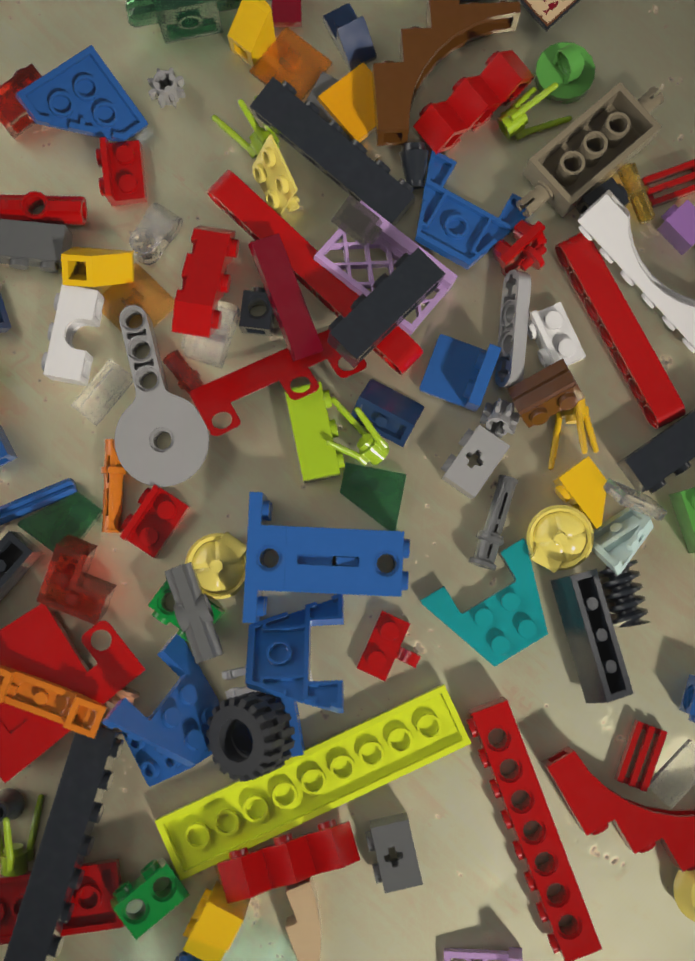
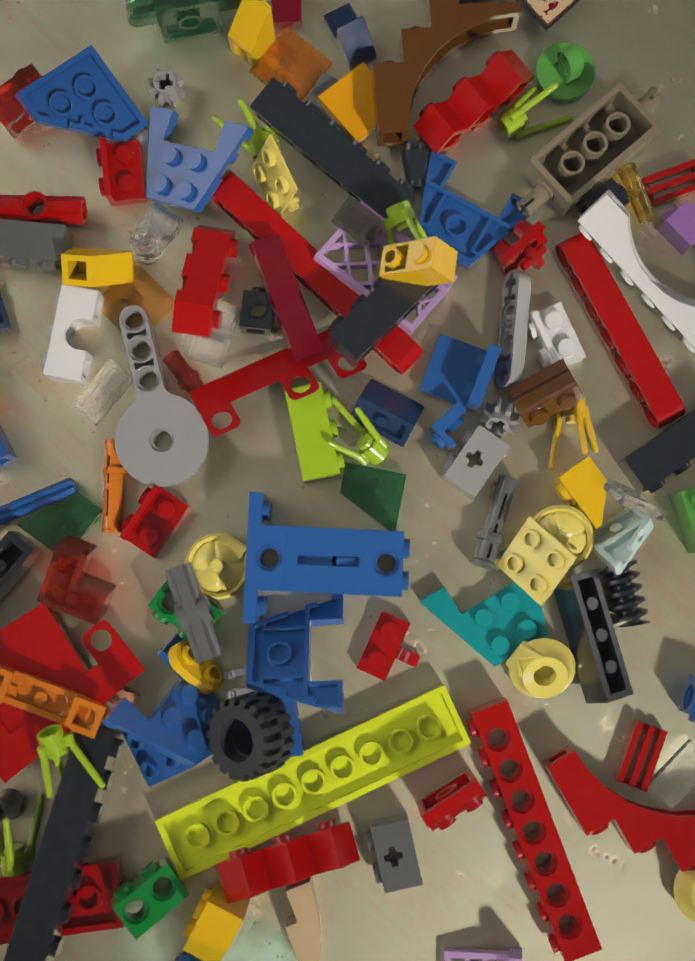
none -> lime plant [36,724,105,798]
none -> wing [146,105,254,213]
none -> yellow plate [168,640,223,695]
none -> yellow slope [379,236,458,286]
none -> lime plant [382,200,428,245]
none -> red plate [416,768,487,832]
none -> blue bracket [429,401,467,452]
none -> light yellow hinge [496,516,578,606]
none -> light yellow piece [506,638,576,698]

